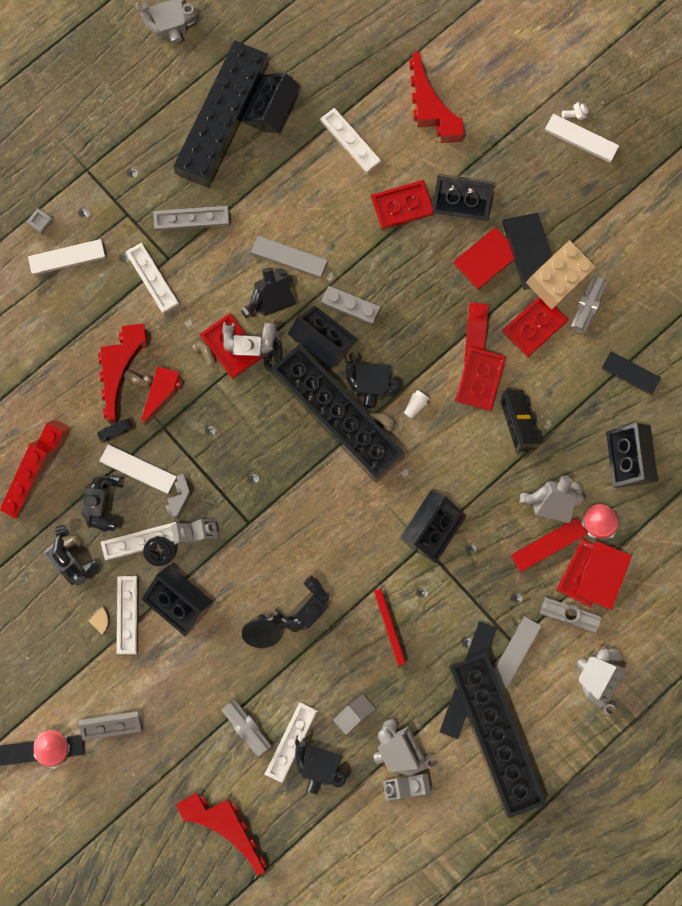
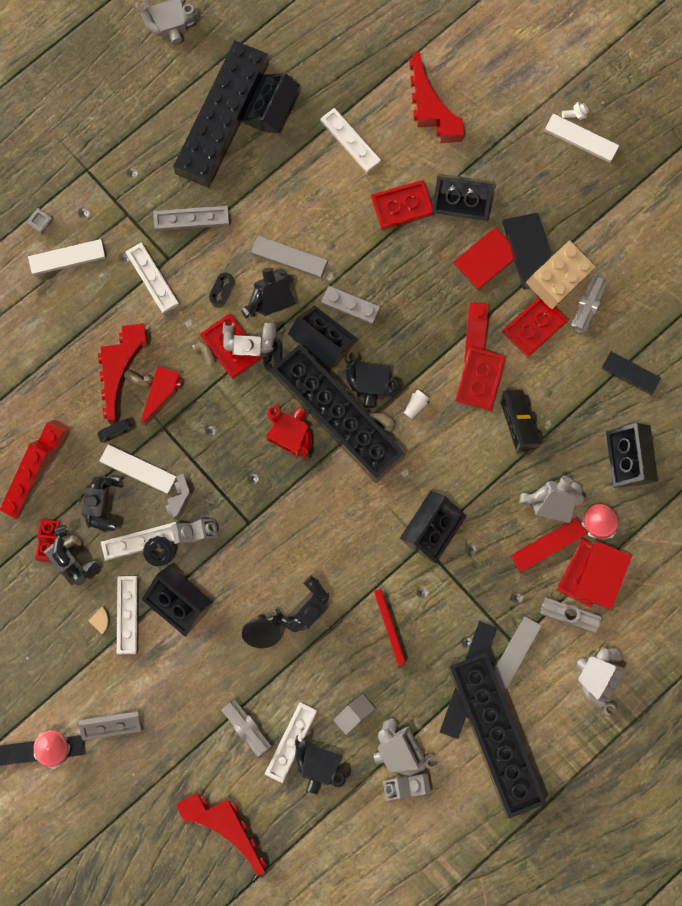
none -> red slope [35,520,60,562]
none -> black beam [209,272,234,308]
none -> red torso [266,406,312,461]

